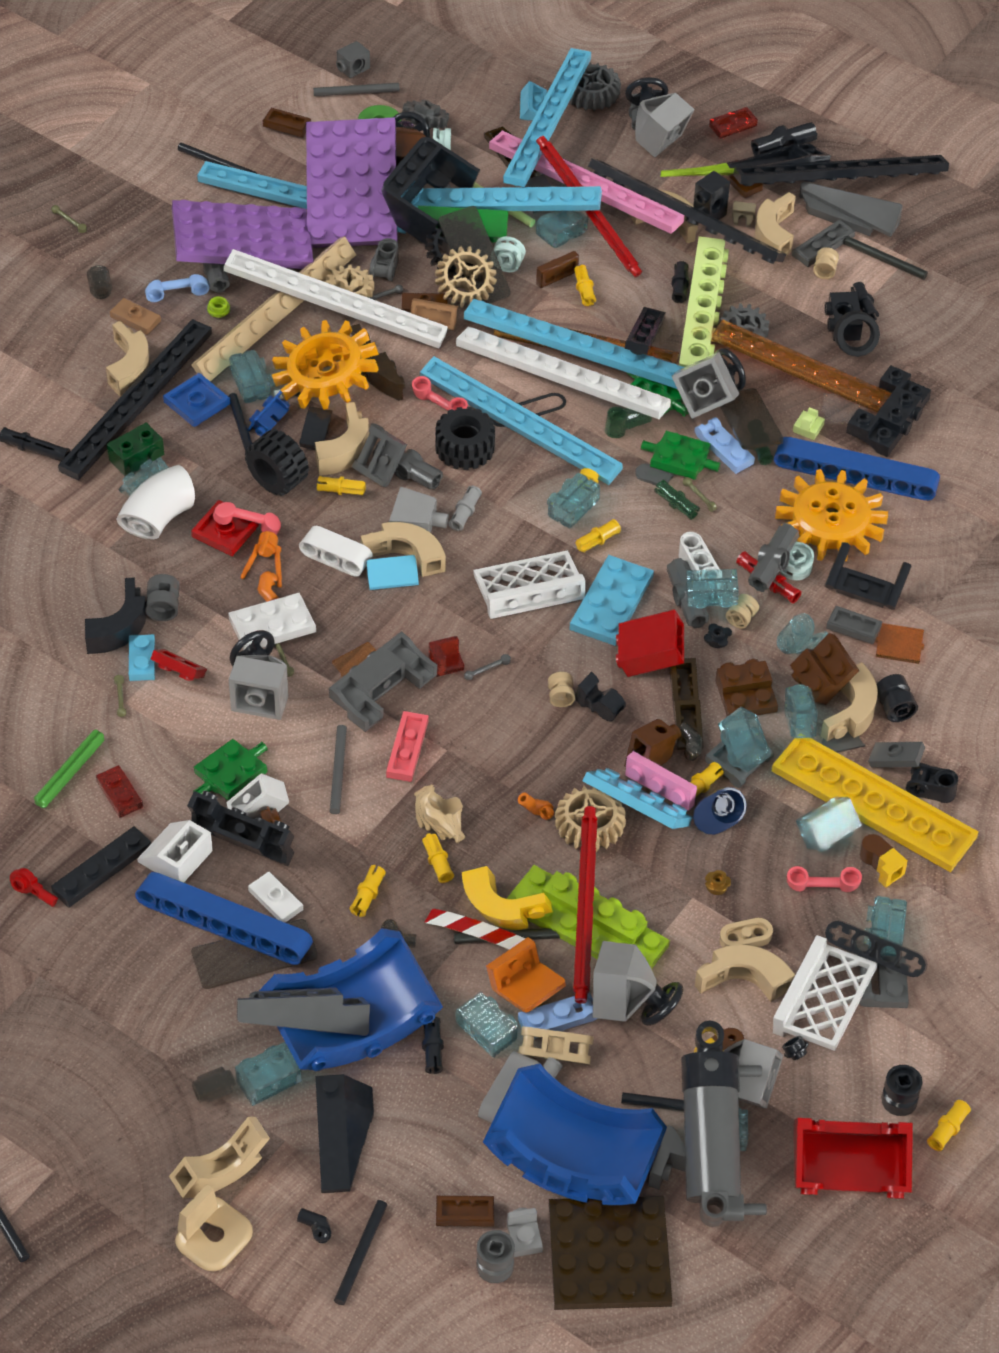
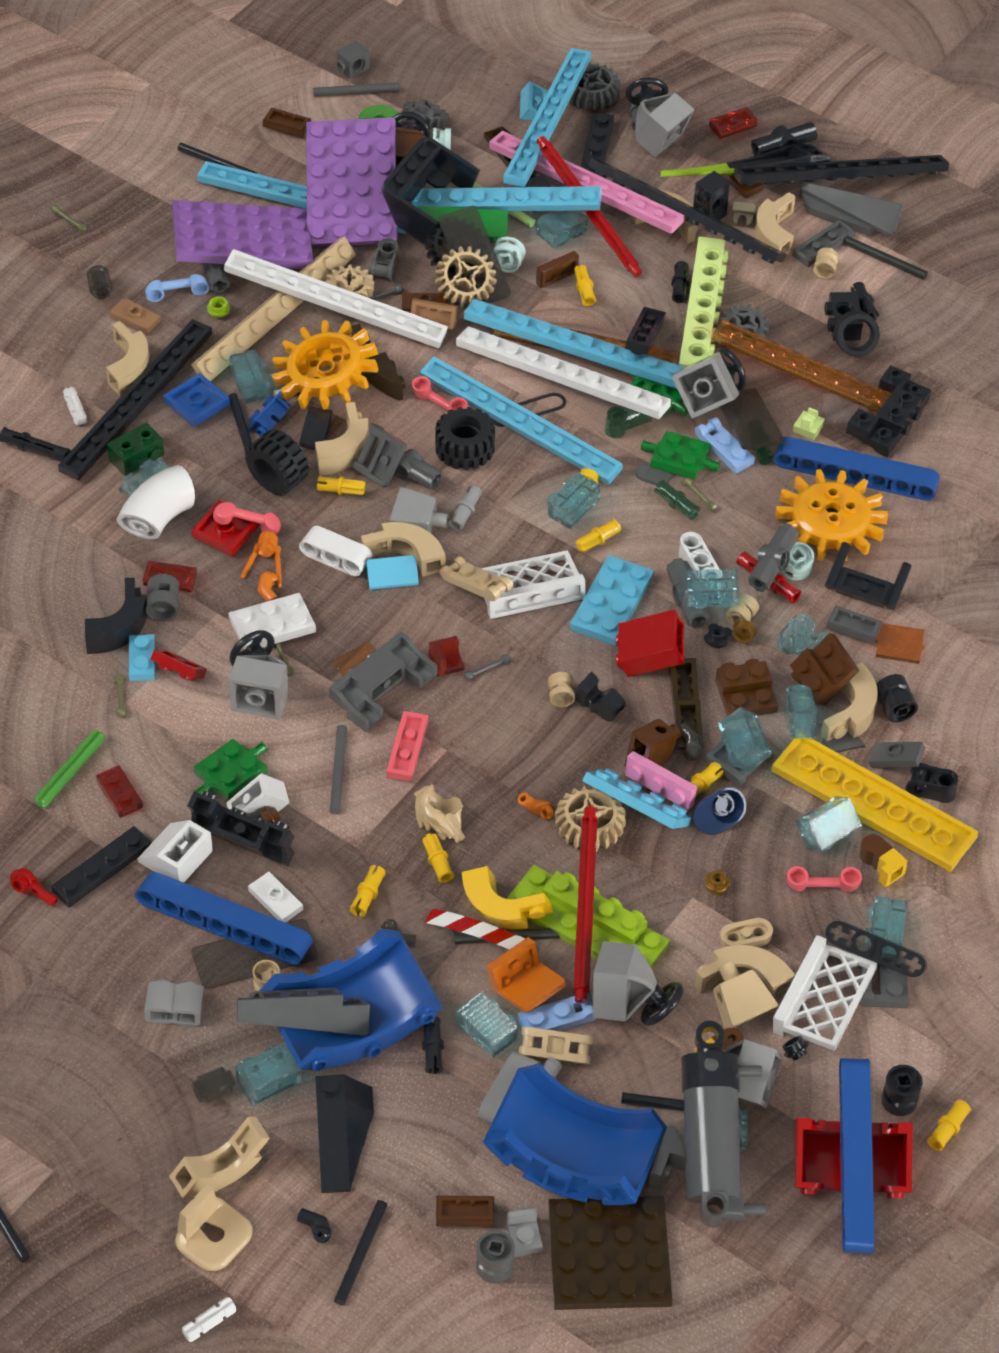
none -> white axle [63,387,87,426]
none -> clear red plate [142,560,197,593]
none -> light grey brick [144,979,204,1026]
none -> white axle [182,1297,236,1342]
none -> tan wheel [252,960,280,991]
none -> tan plate [439,556,513,602]
none -> black plate [580,113,615,173]
none -> tan torso [713,961,779,1029]
none -> pearl gold plate [732,620,757,643]
none -> blue beam [839,1058,874,1253]

